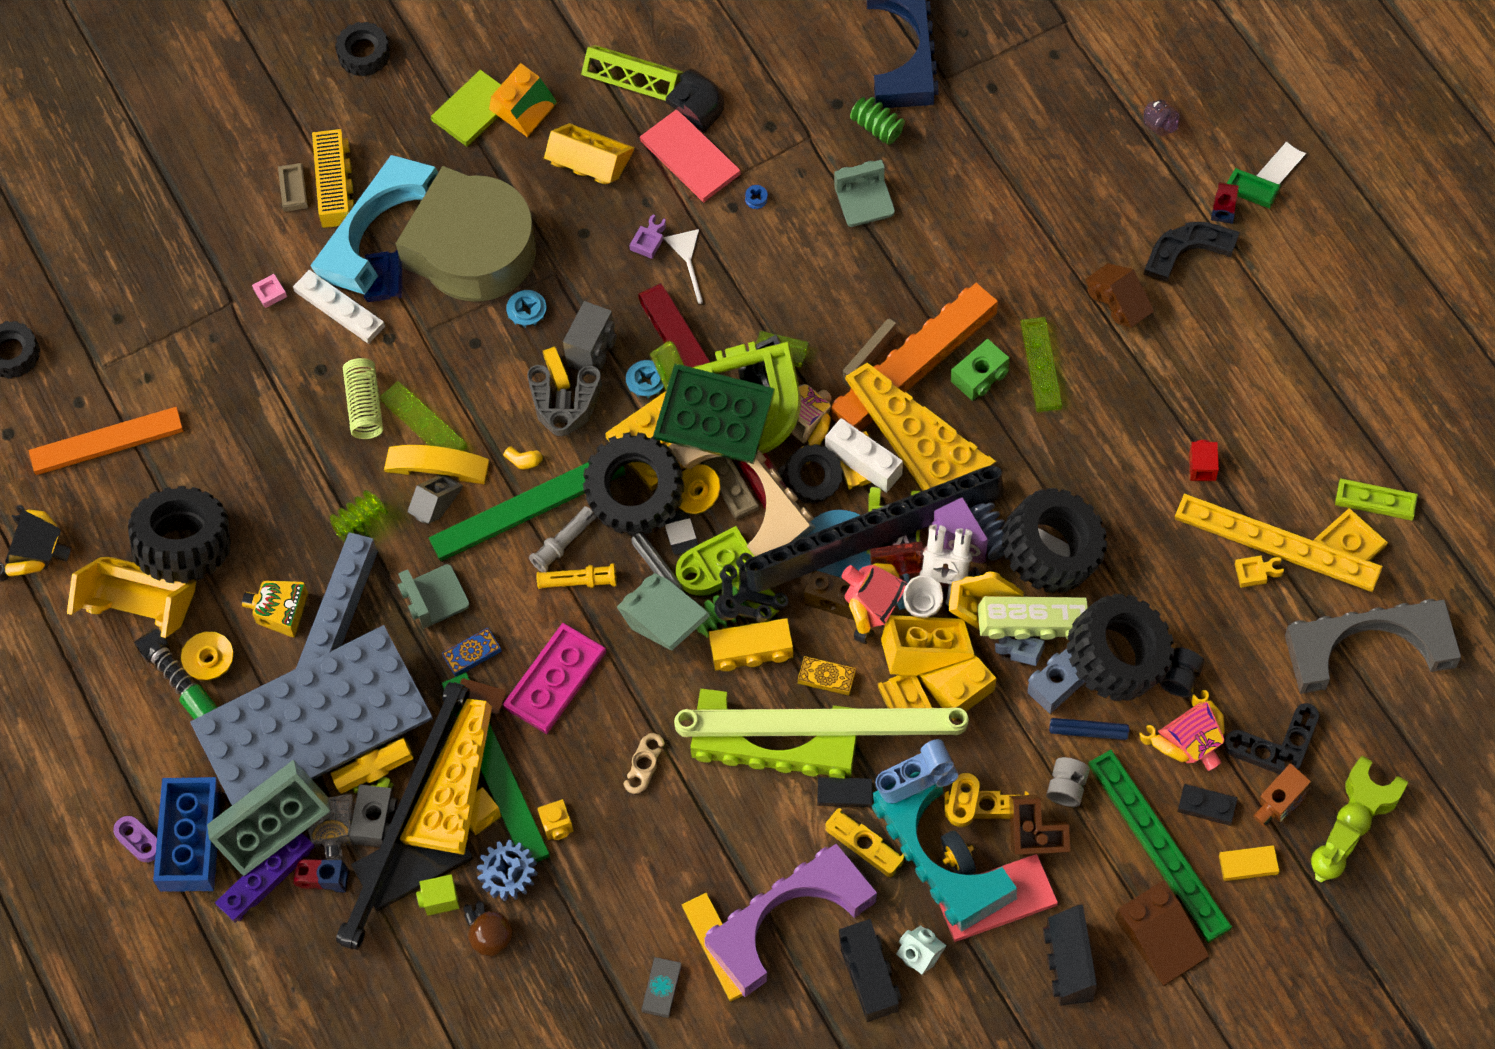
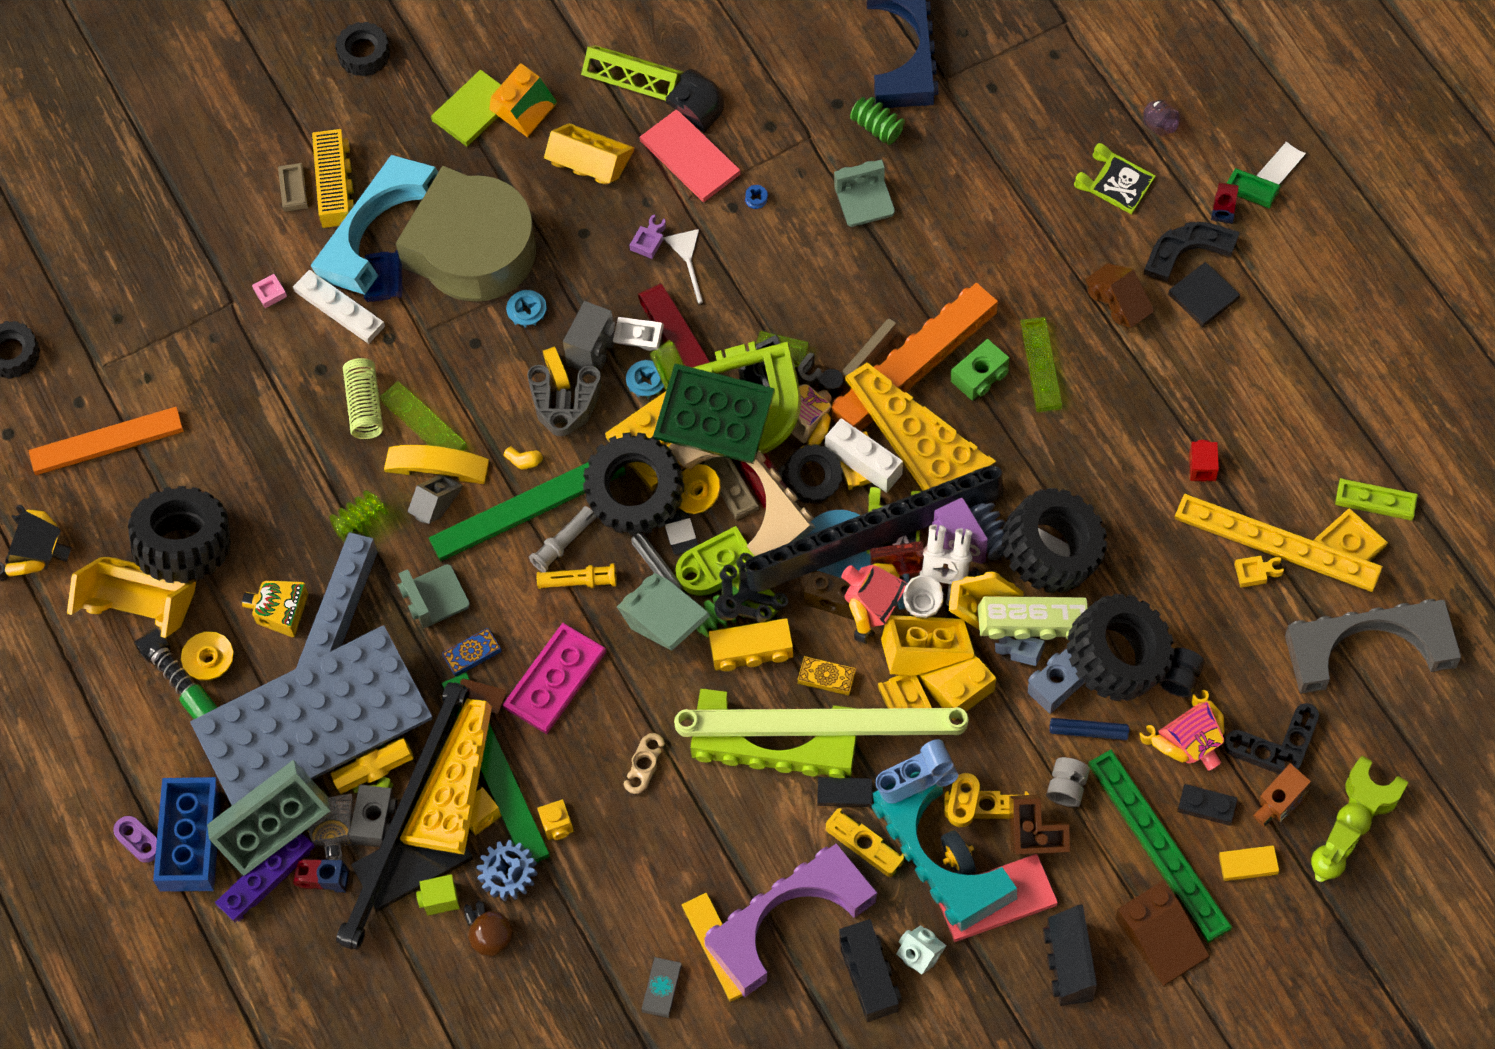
none -> white slope [613,317,664,351]
none -> leg [798,353,843,398]
none -> flag [1074,143,1155,215]
none -> black tile [1168,262,1240,327]

